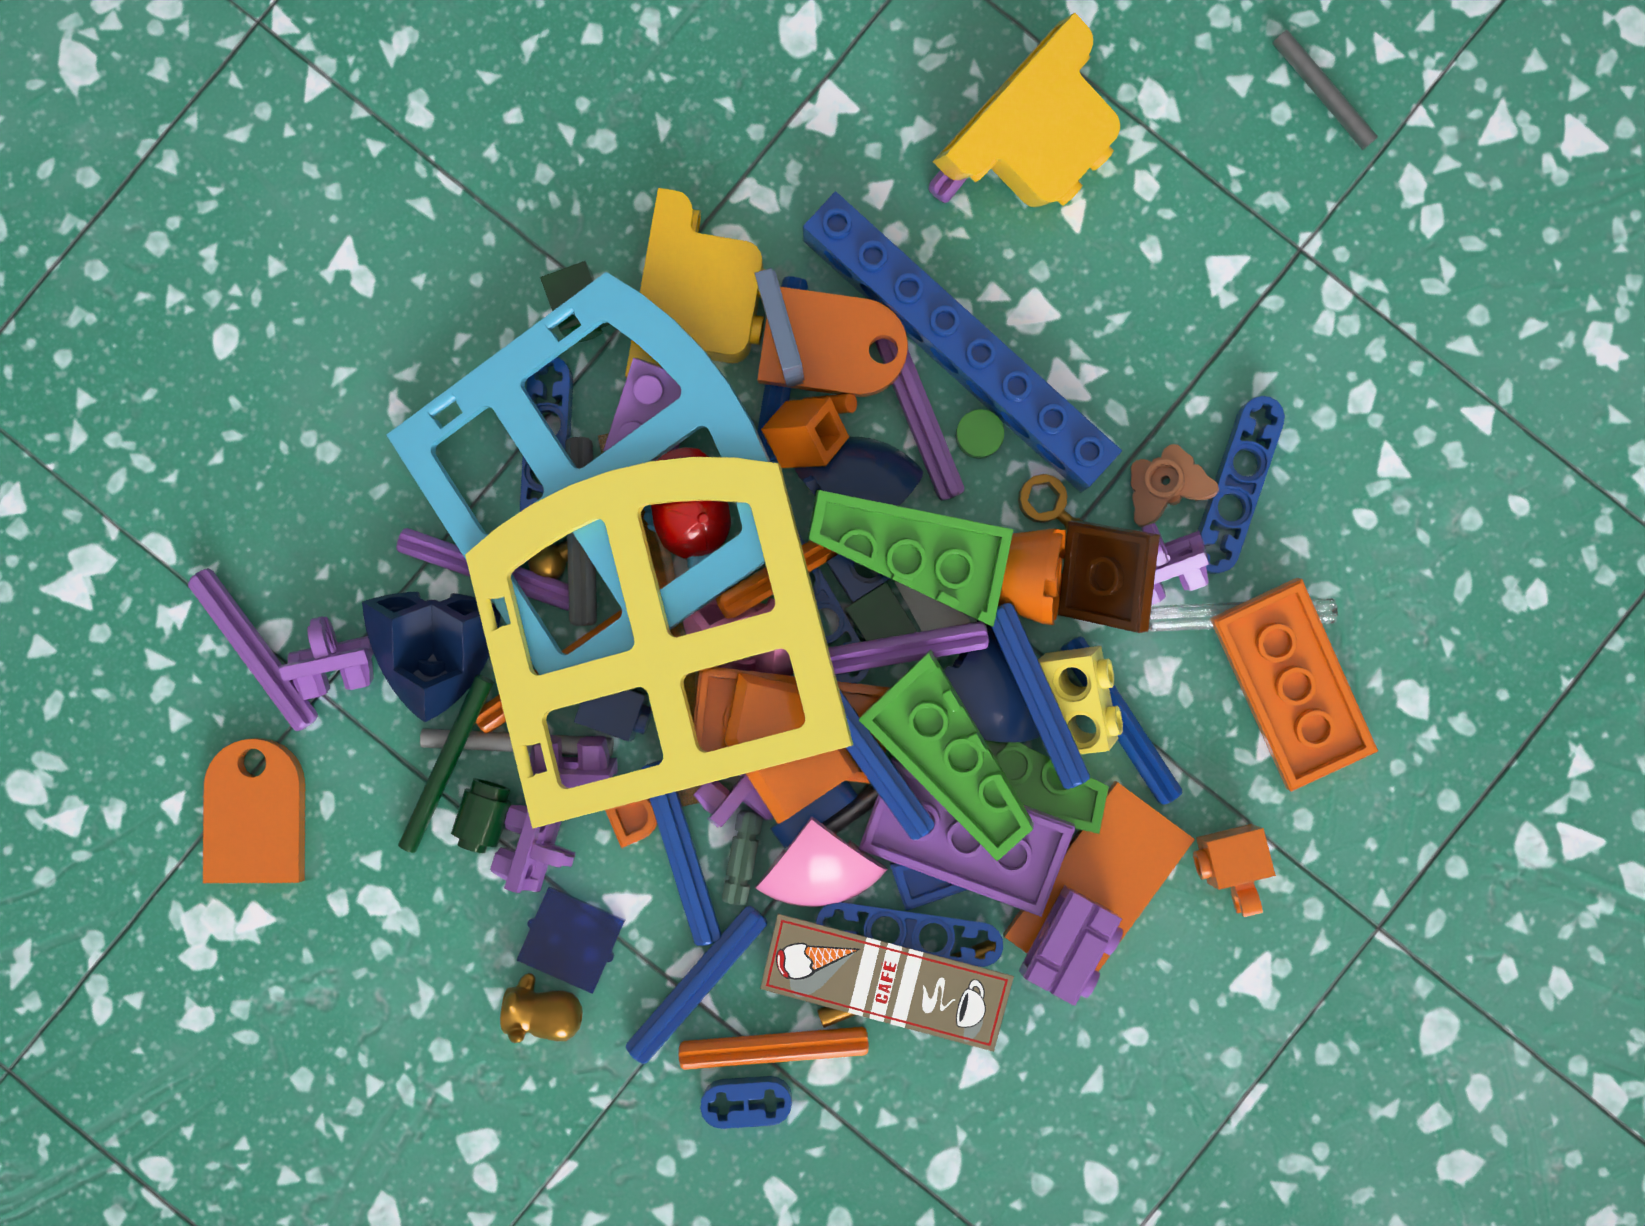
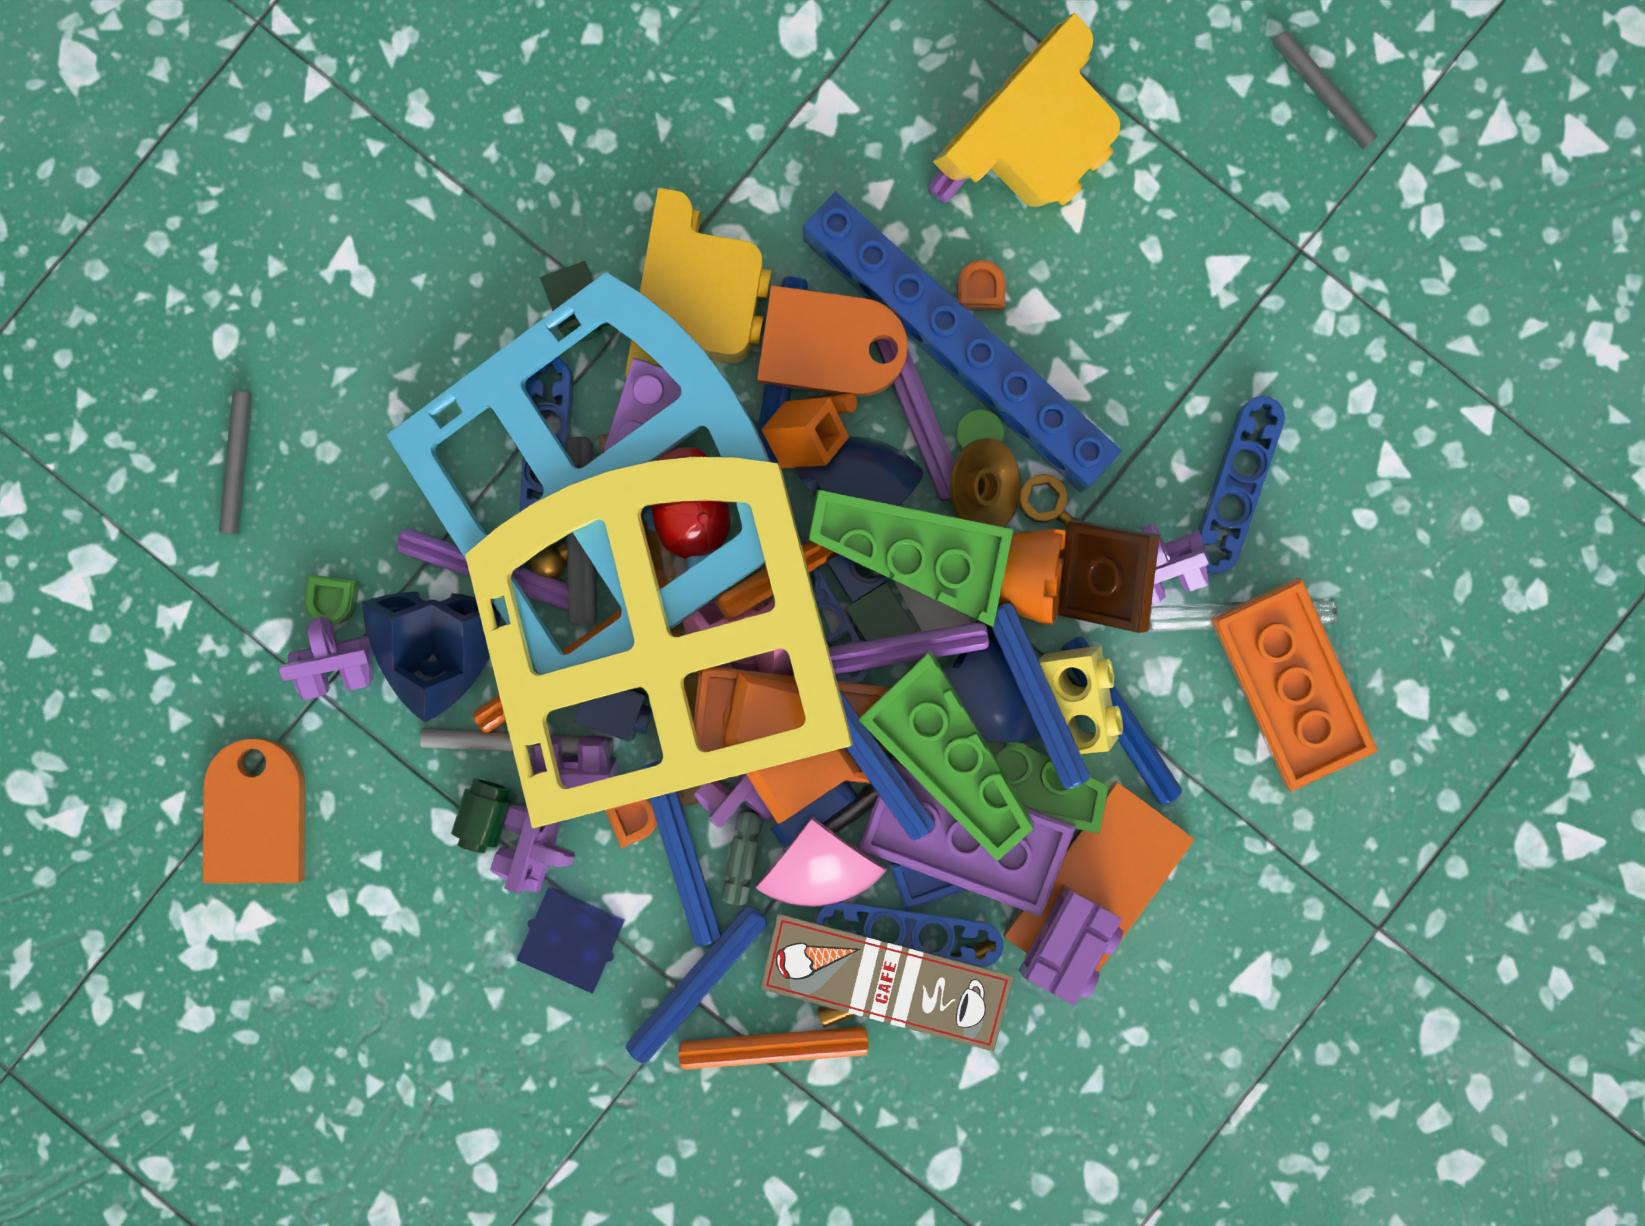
medium lavender axle [188,568,318,731] -> none
dark green bar [398,674,494,853] -> none
pearl gold animal [500,973,583,1043] -> none
blue beam [700,1076,792,1129] -> none
sand blue tile [755,268,805,388] -> none
nougat animal [1131,444,1219,527] -> none
orange brick [1193,824,1276,917] -> none
none -> flat silver bar [219,391,252,534]
none -> bright green tile [304,574,360,625]
none -> pearl gold dish [950,438,1021,527]
none -> orange tile [957,260,1006,311]

